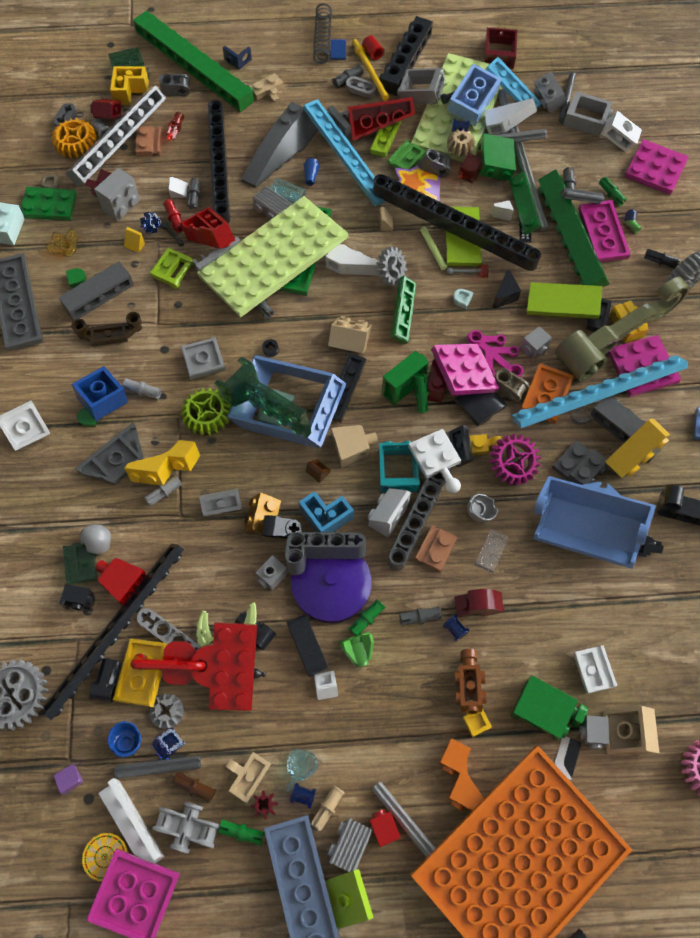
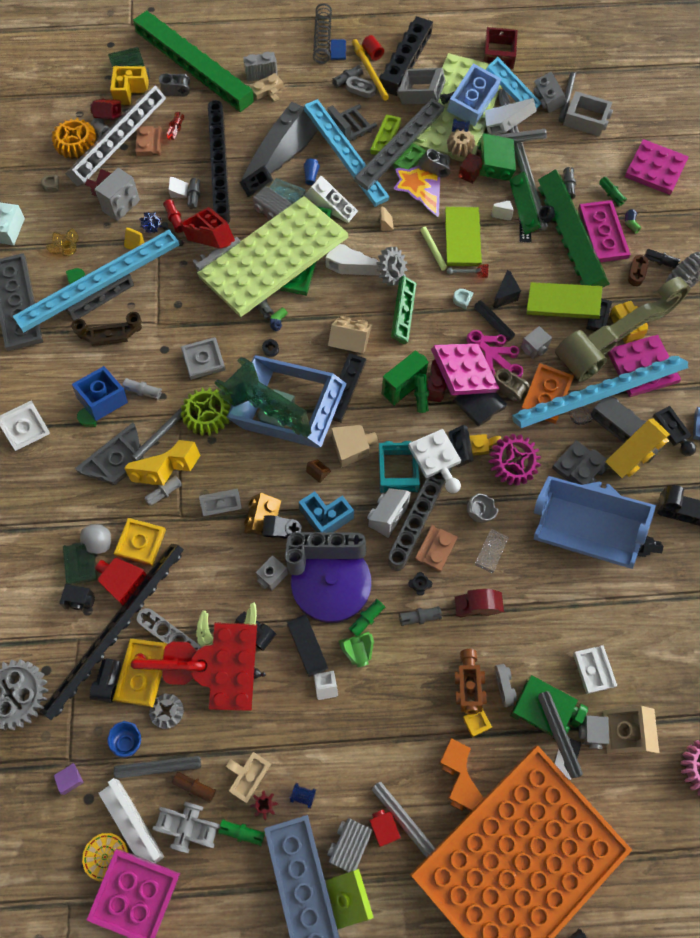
green plate [20,187,77,221] -> none
dark grey beam [54,103,77,127] -> none
lime plate [150,248,194,290] -> none
clear blue slope [152,727,185,760] -> none
dark blue bracket [223,46,252,70] -> none
clear light blue piece [285,748,318,792] -> none
tan axle [311,785,345,831] -> none
red wedge [347,97,415,141] -> none
black beam [373,174,541,271] -> none
clear blue bush [443,614,470,642] -> none
dark grey axle [560,188,605,204] -> none
white brick [602,111,642,152] -> none
none -> medium azure plate [13,230,179,333]
none -> yellow plate [114,518,166,566]
none -> dark grey bar [131,408,182,461]
none -> black slope [239,165,273,197]
none -> light grey brick [243,52,278,82]
none -> arm [270,307,288,331]
none -> white slope [305,176,358,223]
none -> dark grey plate [354,98,445,190]
none -> black plate [408,572,432,596]
none -> black axle [474,300,515,341]
none -> light grey plate [495,664,517,707]
none -> dark grey axle [538,691,583,779]
none -> black plate [539,205,555,222]
none -> reddish brown beam [628,255,649,286]
none -> black plate [652,406,696,456]

